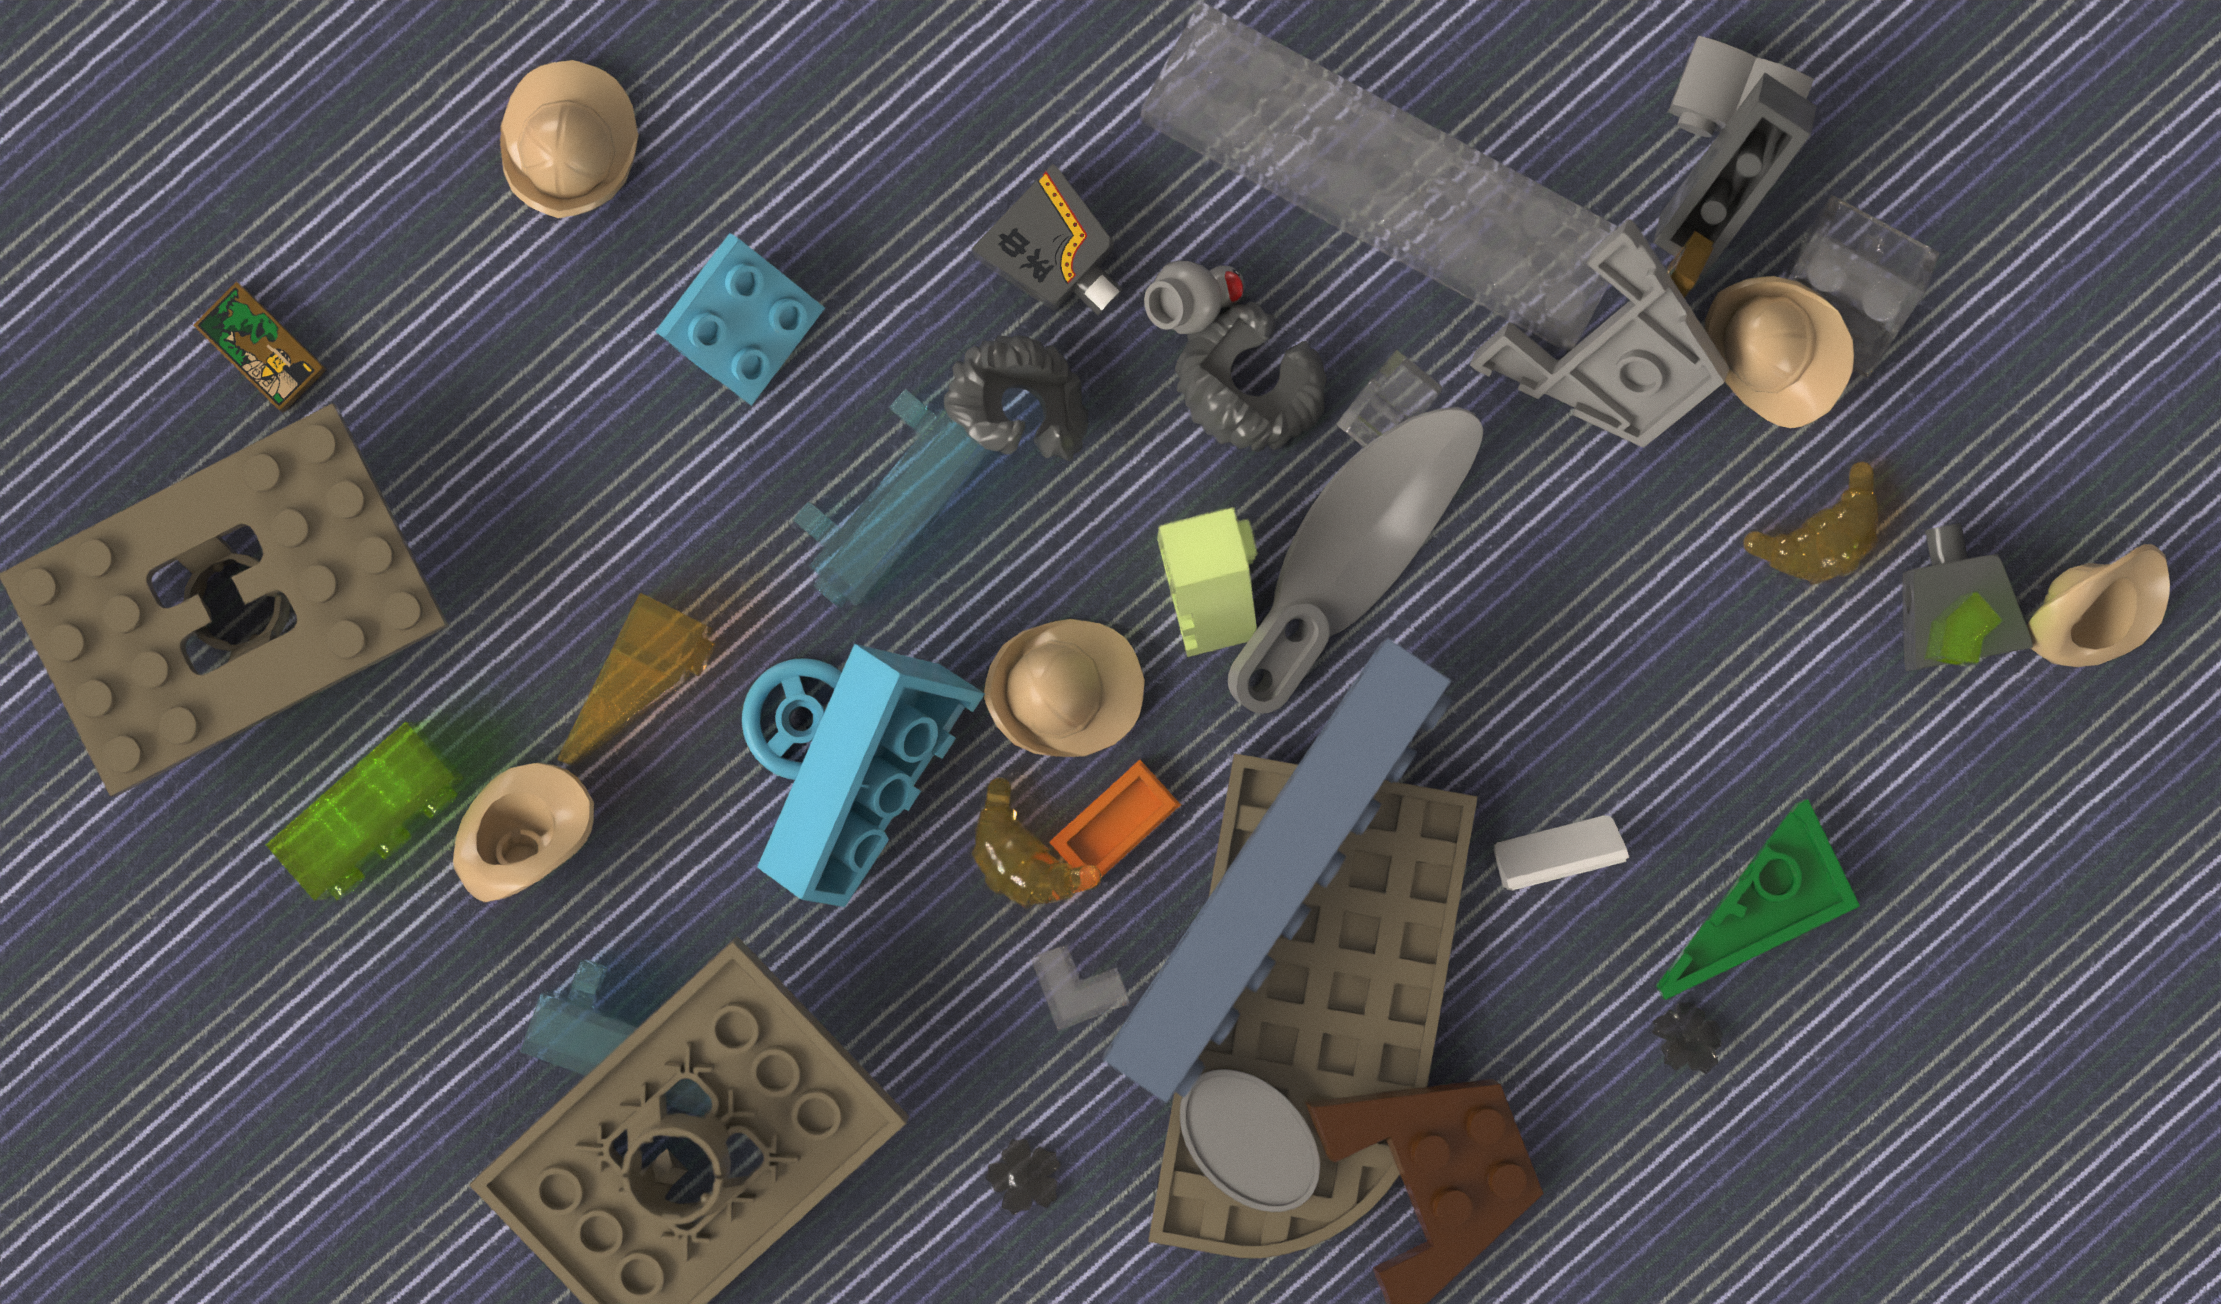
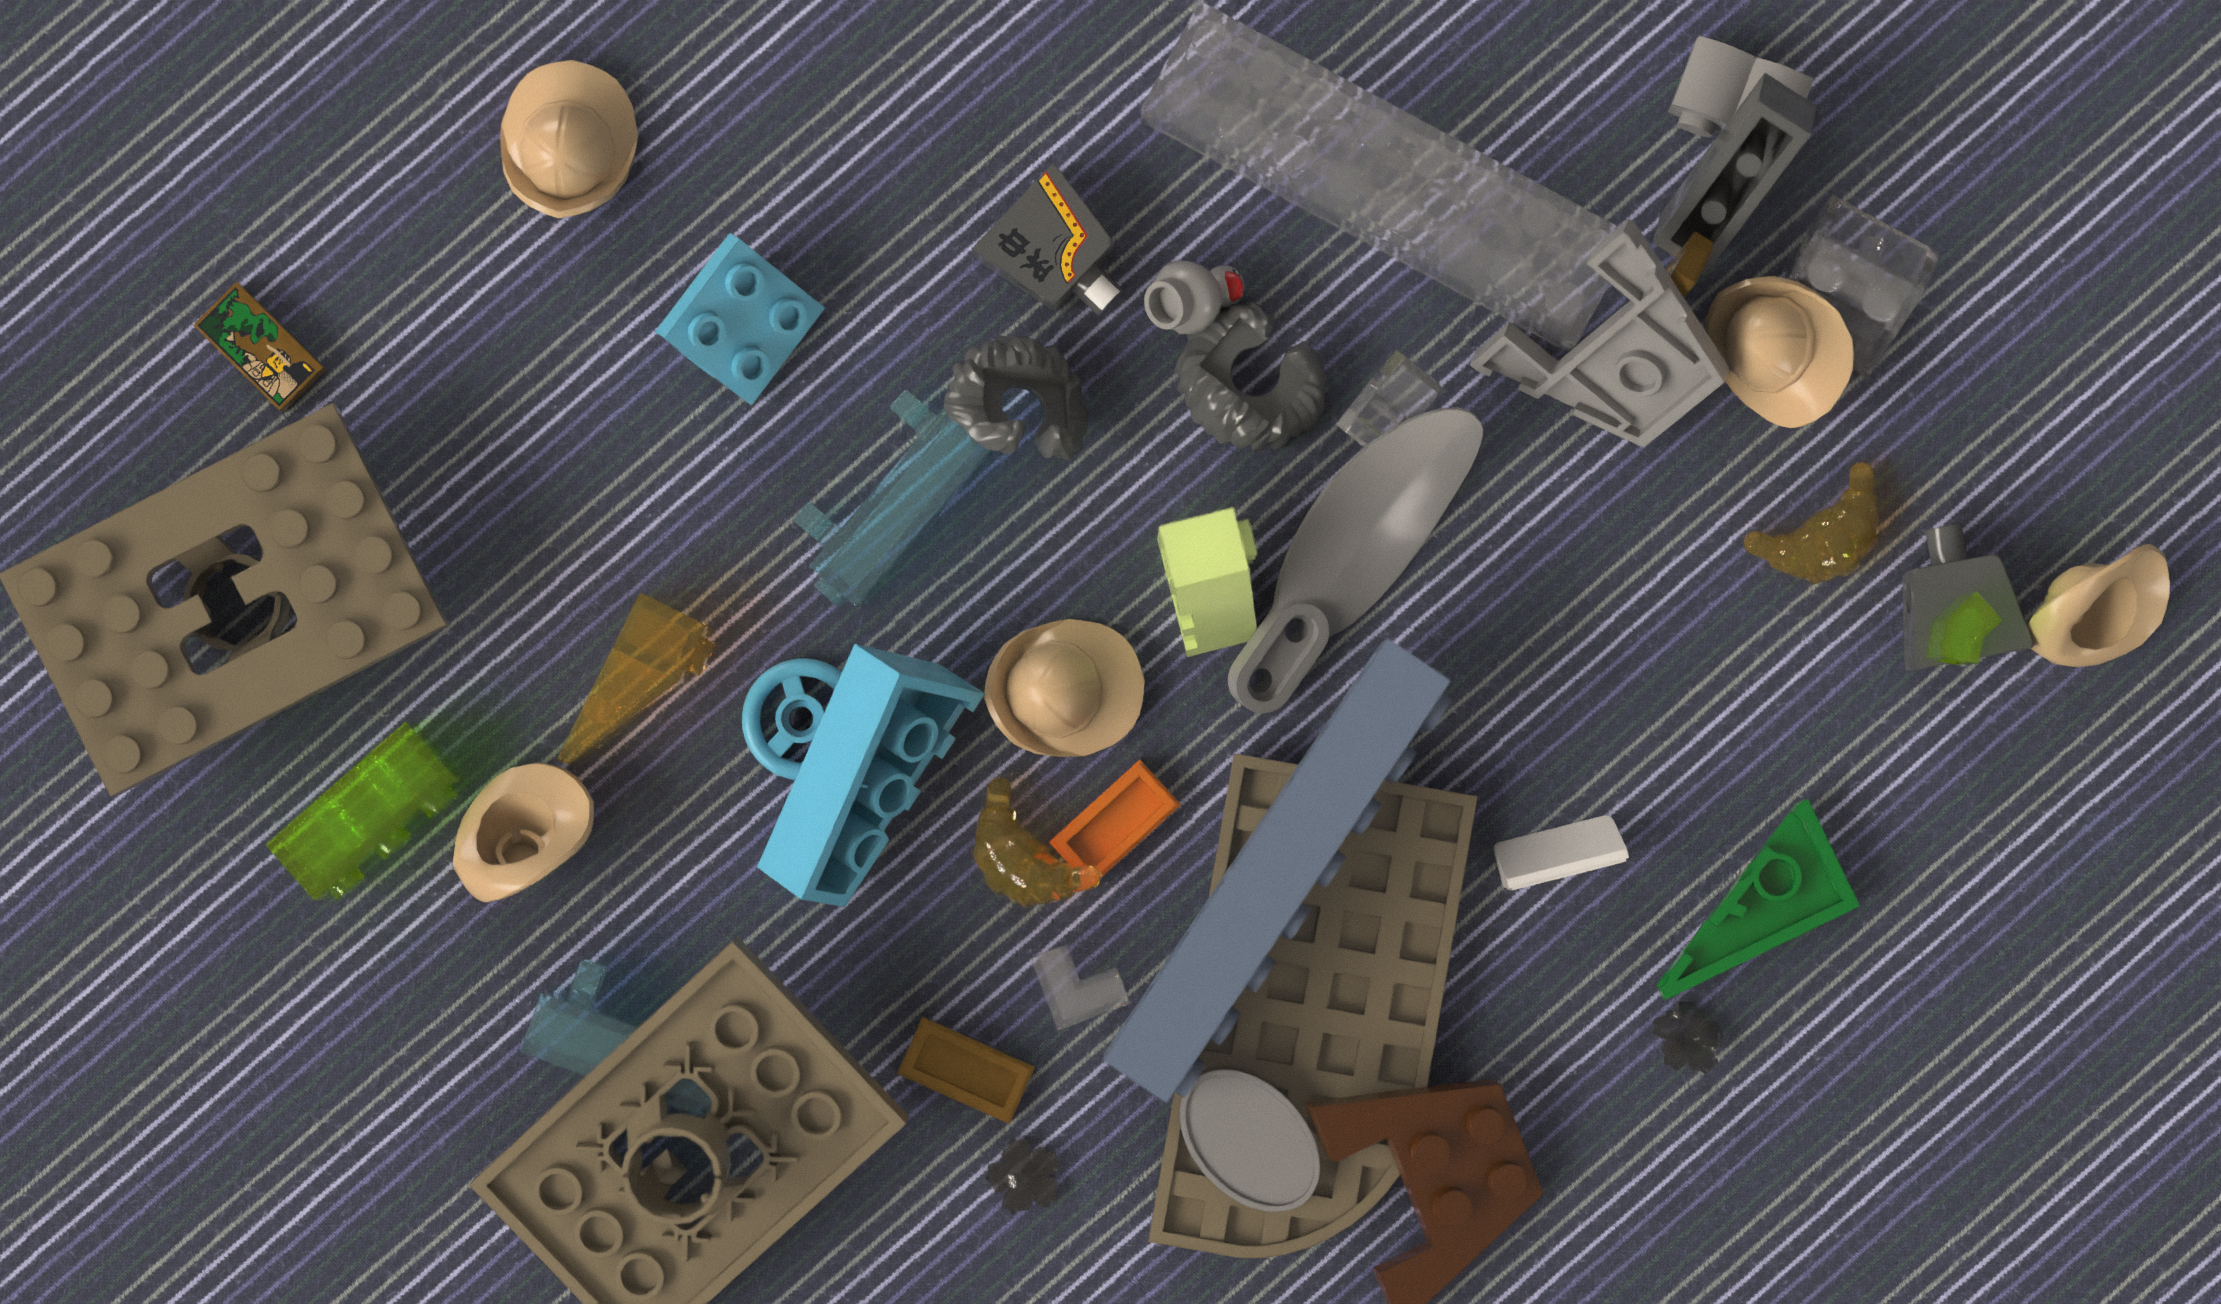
none -> pearl gold tile [897,1016,1035,1124]

